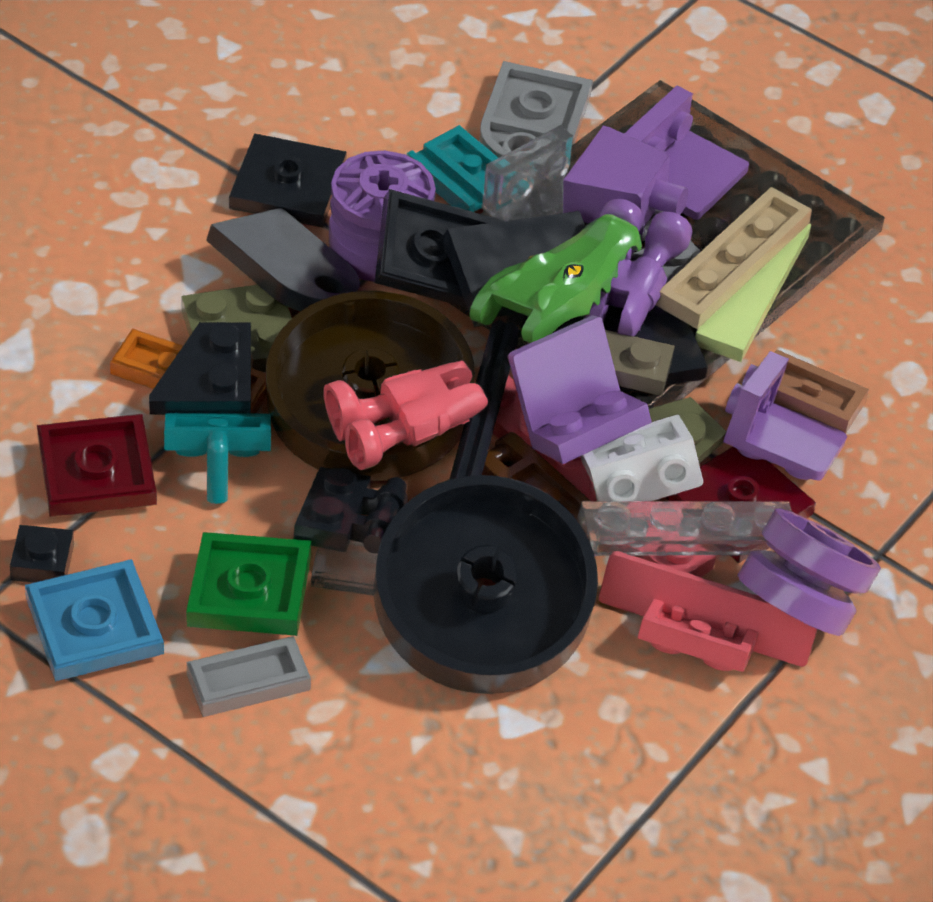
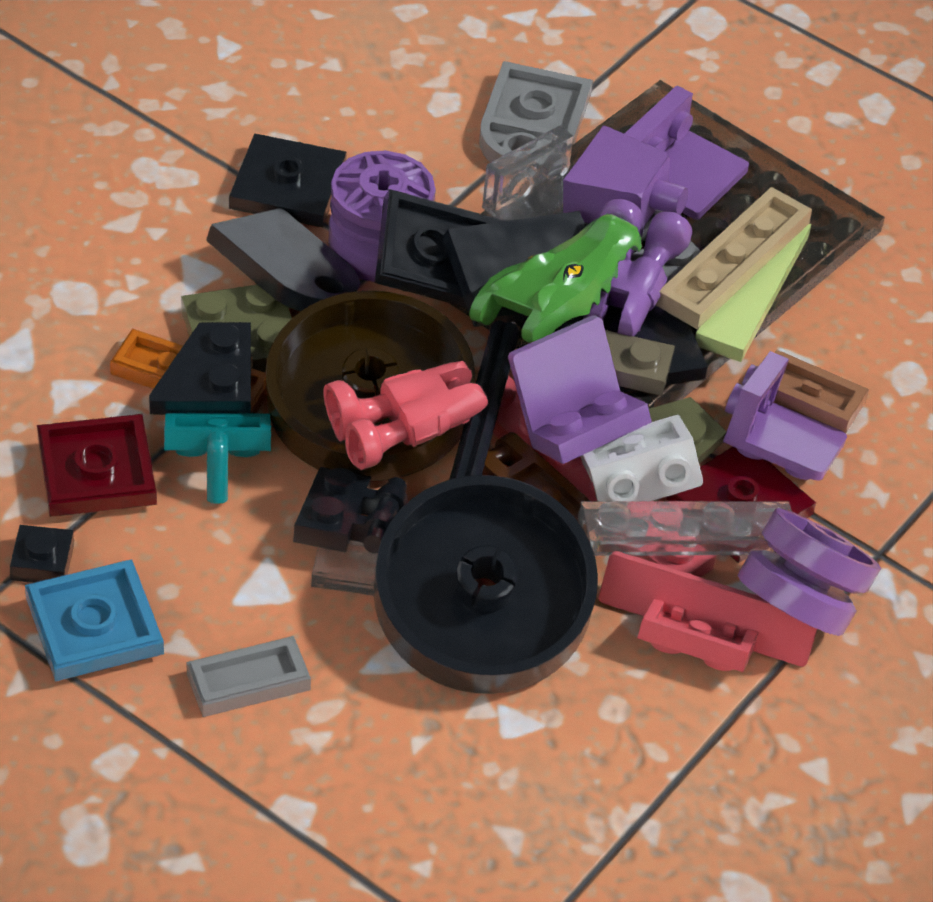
green plate [186,532,311,636] -> none
teal plate [407,125,522,212] -> none

